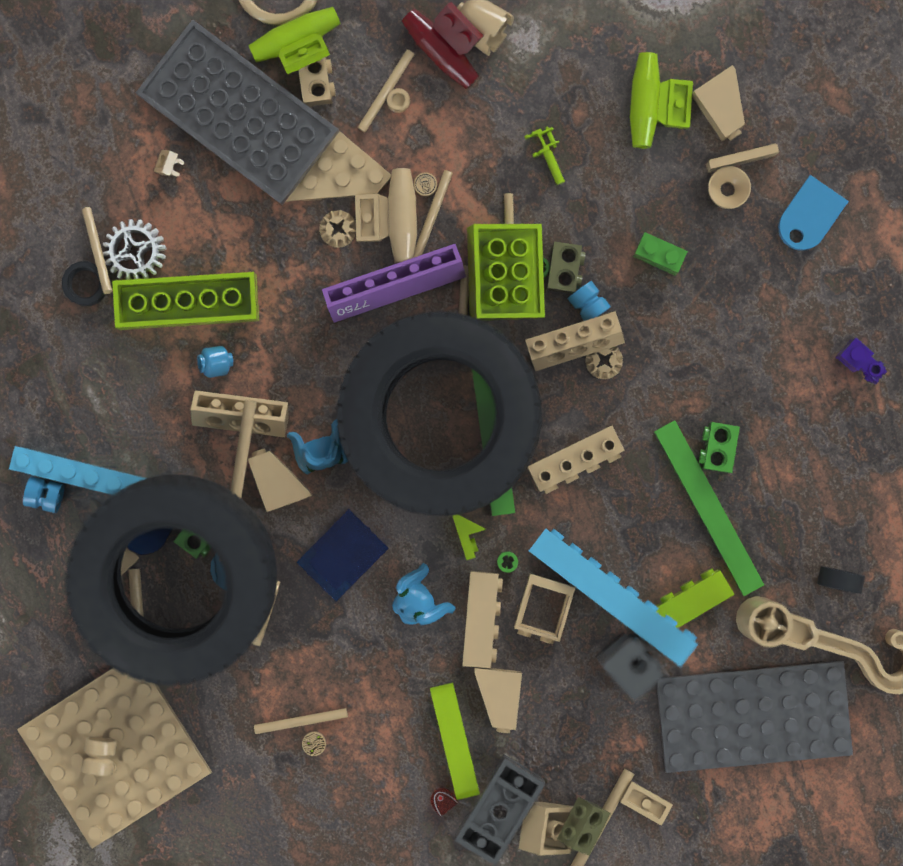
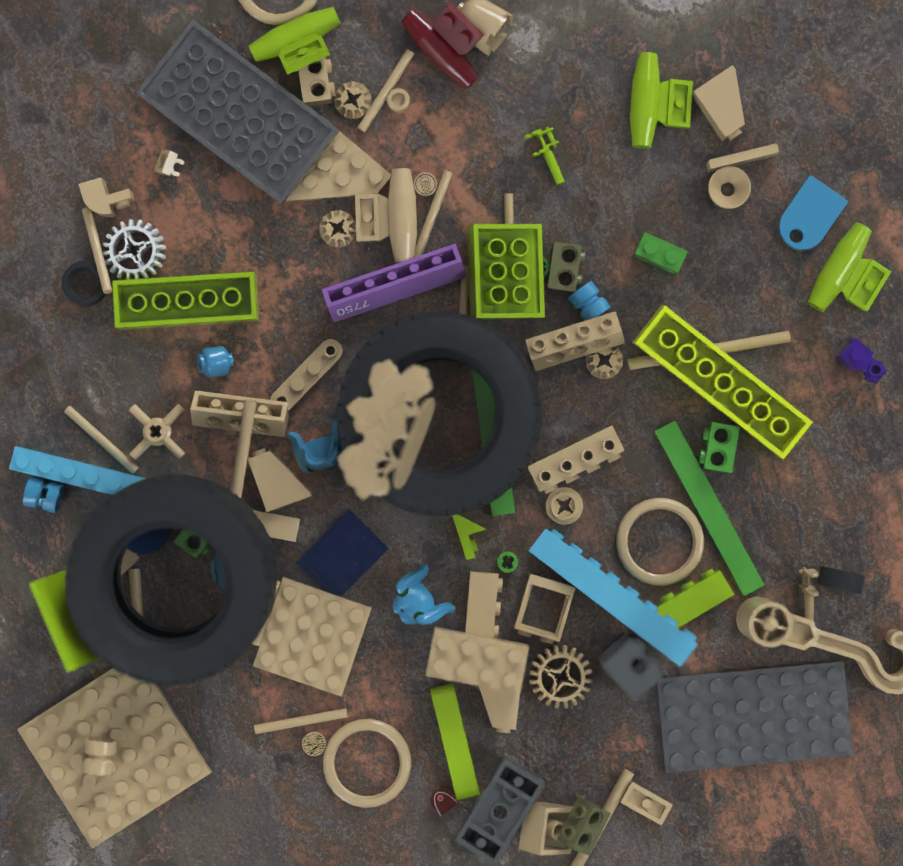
none -> lime slope [29,570,99,672]
none -> tan bar [64,406,139,475]
none -> tan brick [79,177,135,217]
none -> tan bar [129,403,185,460]
none -> tan slope [253,510,300,542]
none -> tan plate [253,577,372,697]
none -> tan plate [270,339,343,412]
none -> tan wedge [323,719,412,808]
none -> tan gear [334,81,371,119]
none -> tan plant [337,360,435,500]
none -> tan brick [426,627,529,694]
none -> tan gear [529,645,593,709]
none -> tan gear [546,487,583,525]
none -> tan wedge [616,498,704,586]
none -> tan piece [627,331,791,370]
none -> neon yellow brick [632,305,813,459]
none -> tan piece [799,567,819,621]
none -> lime plate [807,222,891,312]

